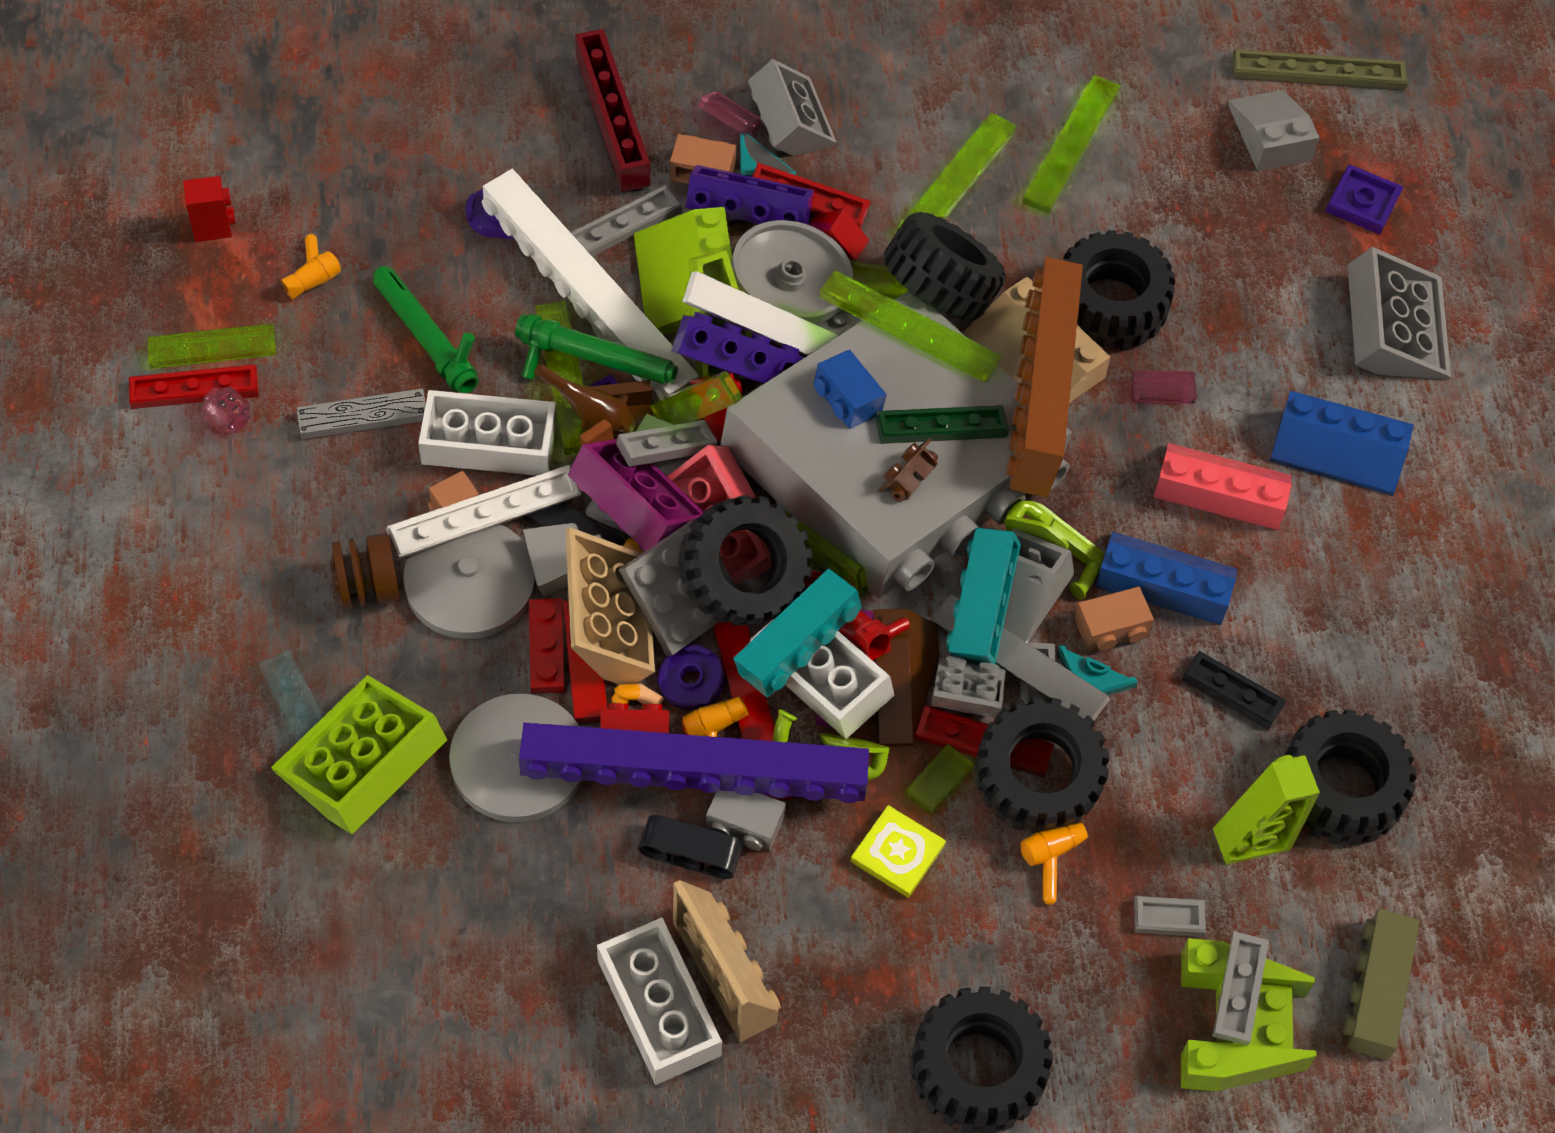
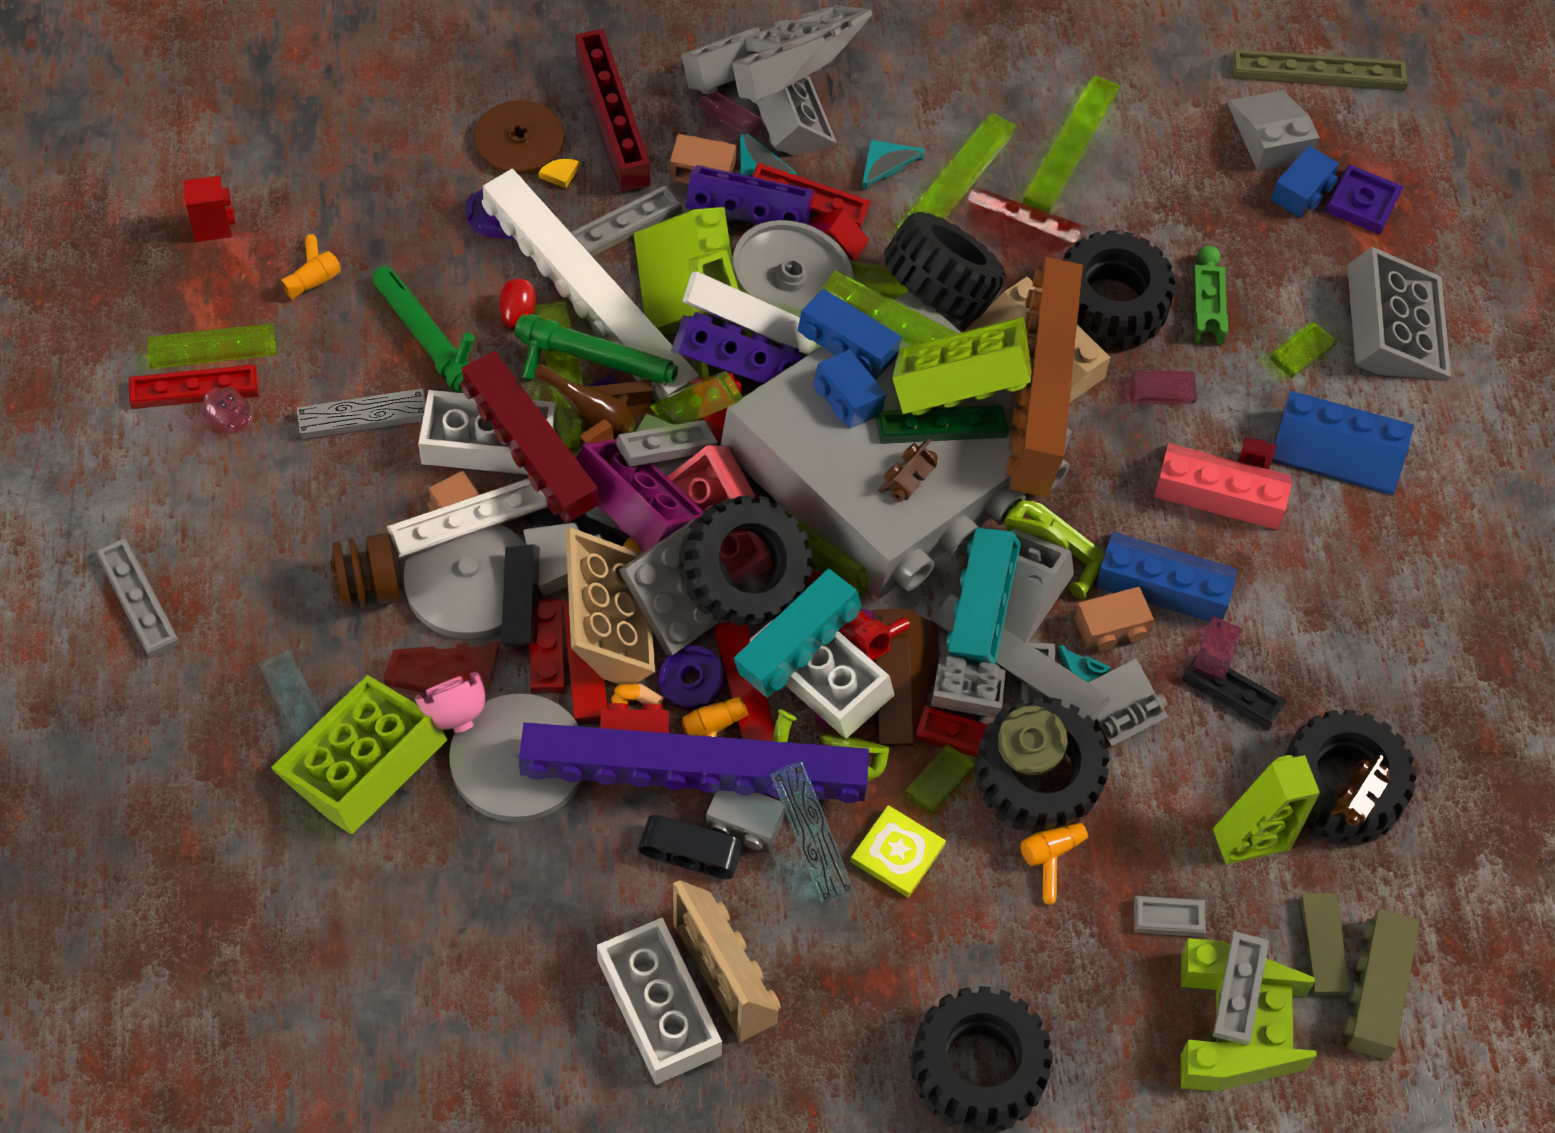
none -> light grey tile [95,538,180,658]
none -> clear red wing [384,641,500,694]
none -> bright pink cylinder [415,672,486,734]
none -> dark red brick [460,350,599,524]
none -> reddish brown piece [475,100,564,174]
none -> red animal [499,278,536,330]
none -> black tile [501,544,540,646]
none -> yellow tile [539,159,579,189]
none -> light grey wedge [681,5,872,103]
none -> clear light blue tile [770,760,854,902]
none -> blue brick [797,289,902,380]
none -> teal tile [862,140,925,190]
none -> lime slope [892,317,1032,415]
none -> clear red wing [968,187,1089,243]
none -> olive tile [998,706,1068,775]
none -> light grey hinge [1089,659,1168,747]
none -> bright green plate [1193,245,1228,345]
none -> clear pink tile [1193,616,1243,679]
none -> dark red plate [1238,437,1276,469]
none -> clear neon green tile [1270,321,1336,379]
none -> blue brick [1271,146,1339,218]
none -> olive tile [1300,893,1350,996]
none -> reddish brown hinge [1330,755,1390,826]

